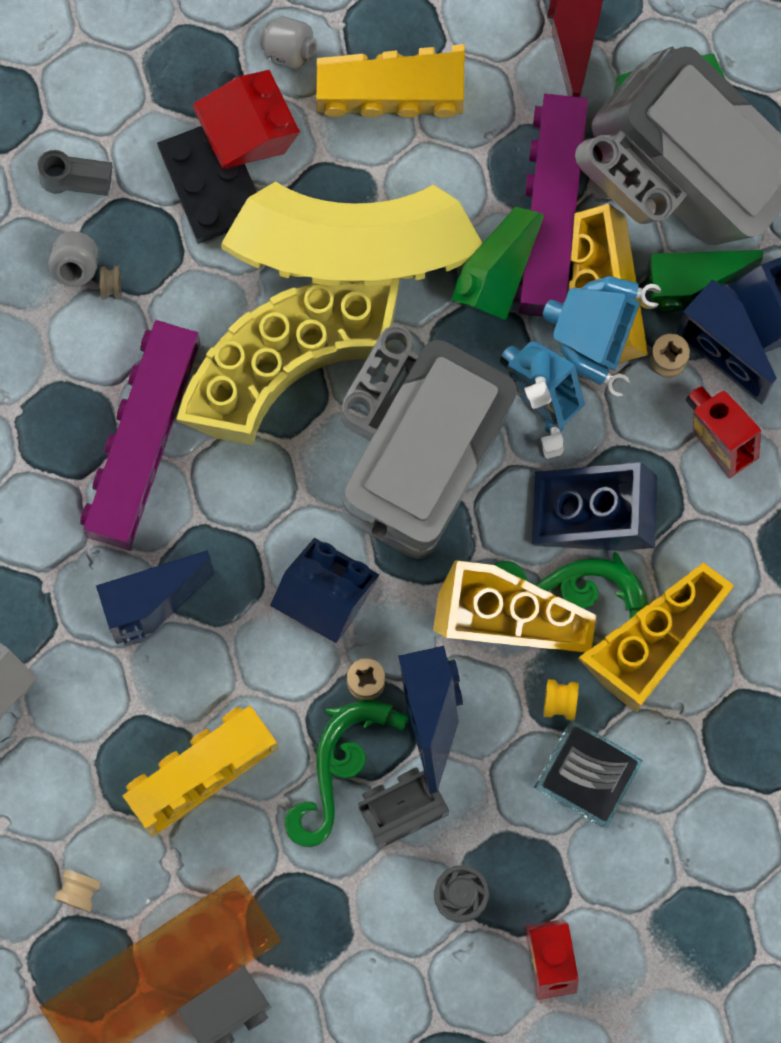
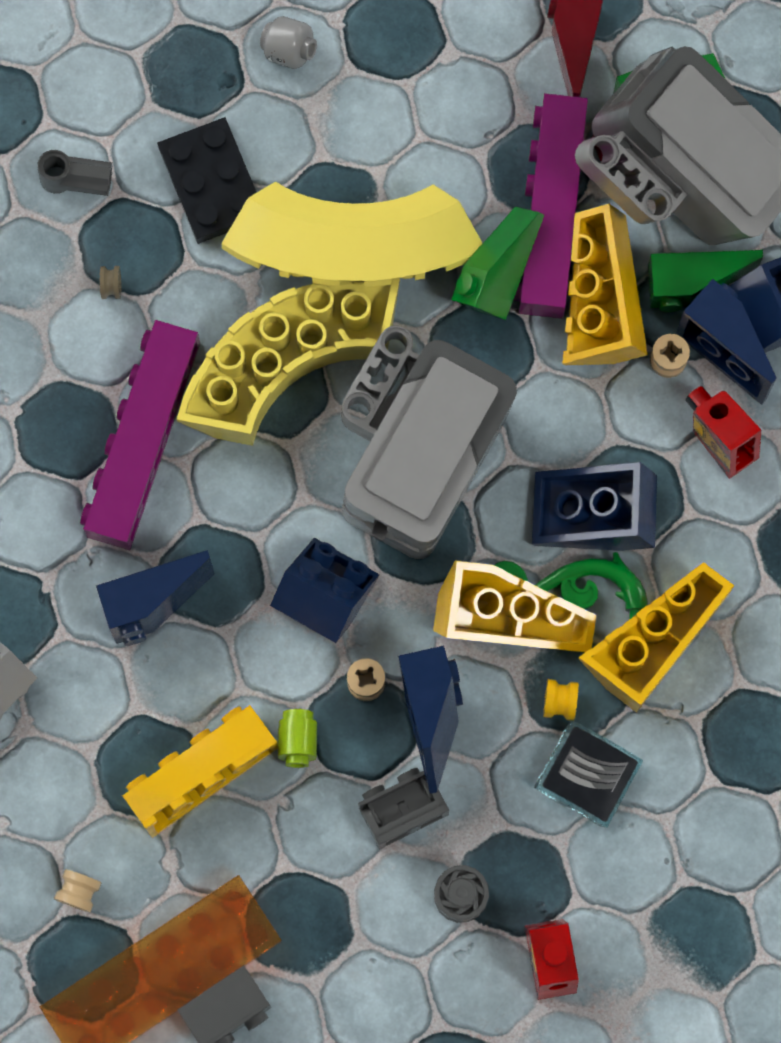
light grey head [48,231,99,287] -> none
red slope [192,69,300,169] -> none
green plant [284,700,409,848] -> none
yellow wedge [316,44,465,118] -> none
dark azure torso [500,341,585,459] -> none
dark azure torso [543,276,661,396] -> none
none -> lime brick [278,709,317,768]

